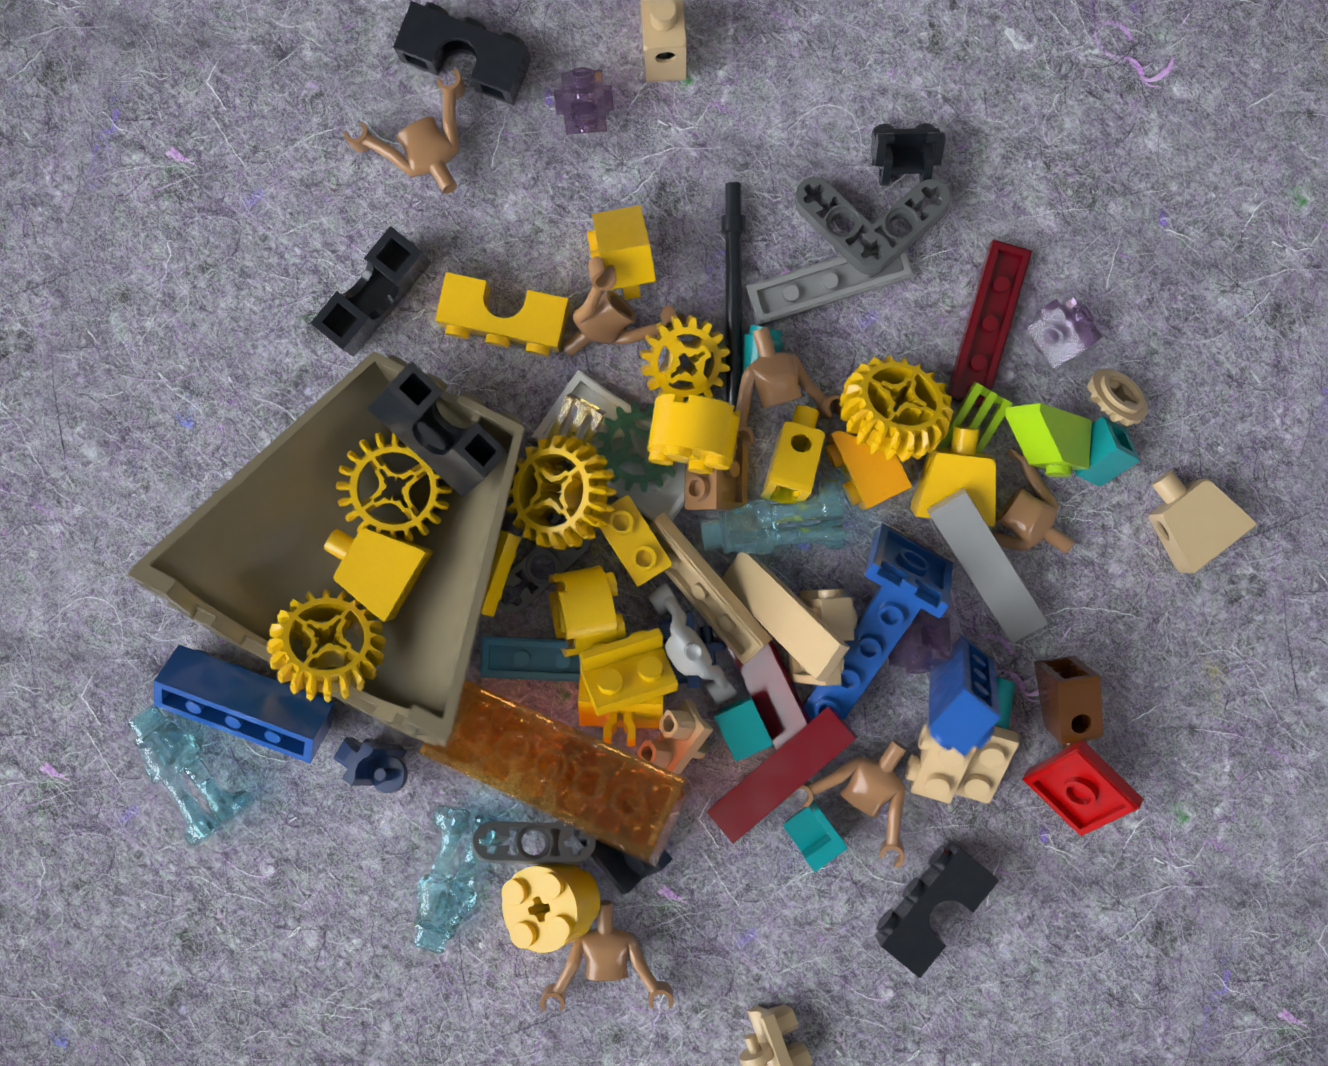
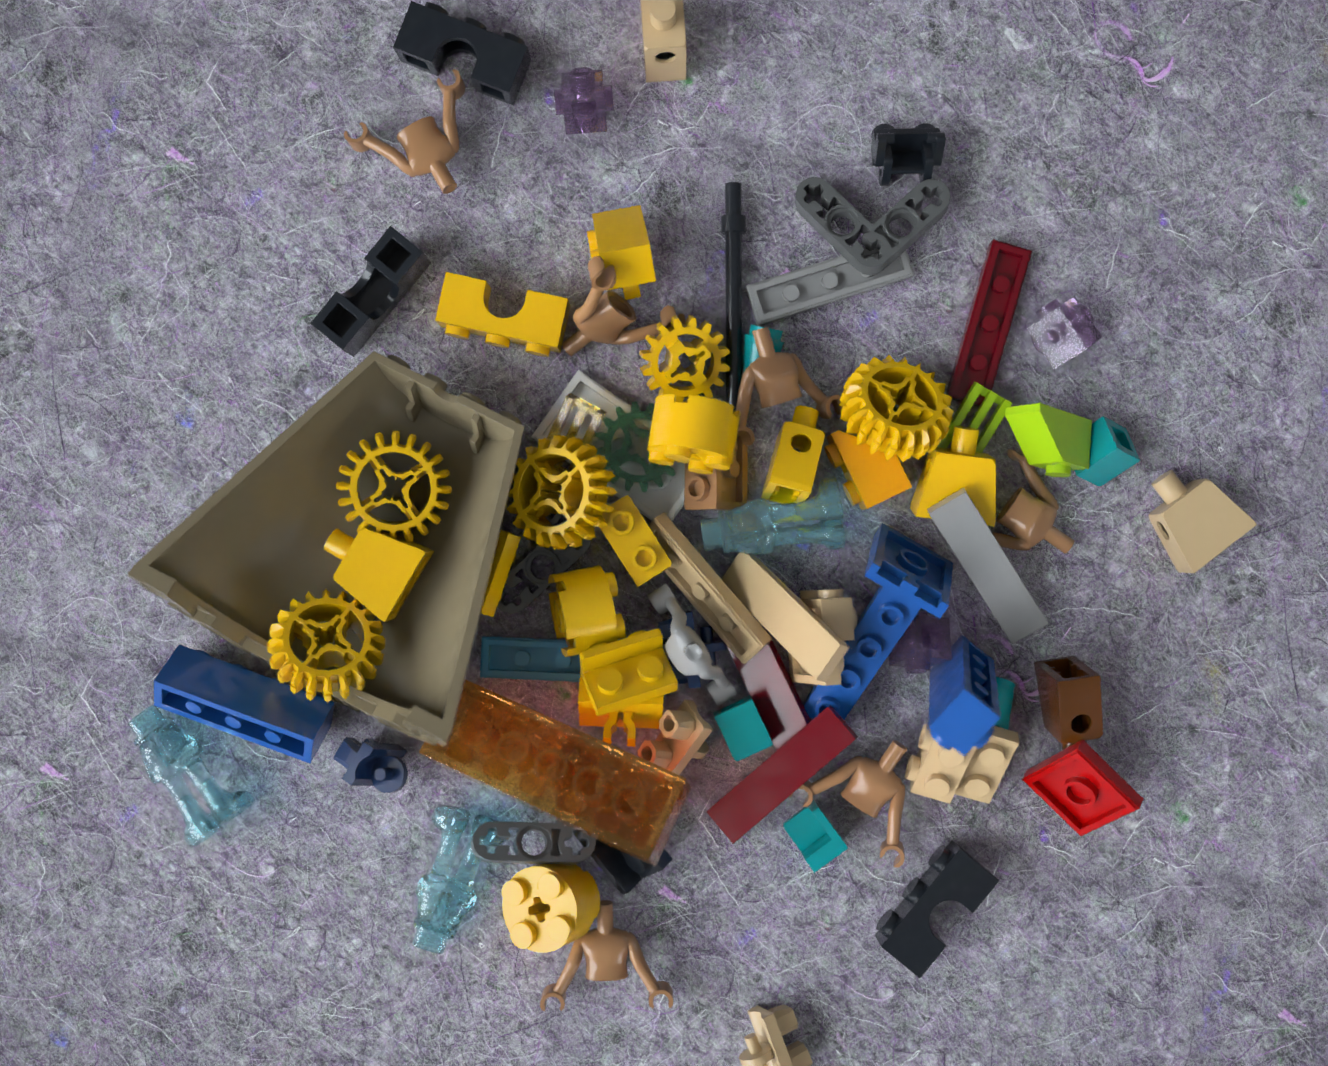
black arch [367,361,508,497] -> none
tan gear [1087,369,1148,427] -> none

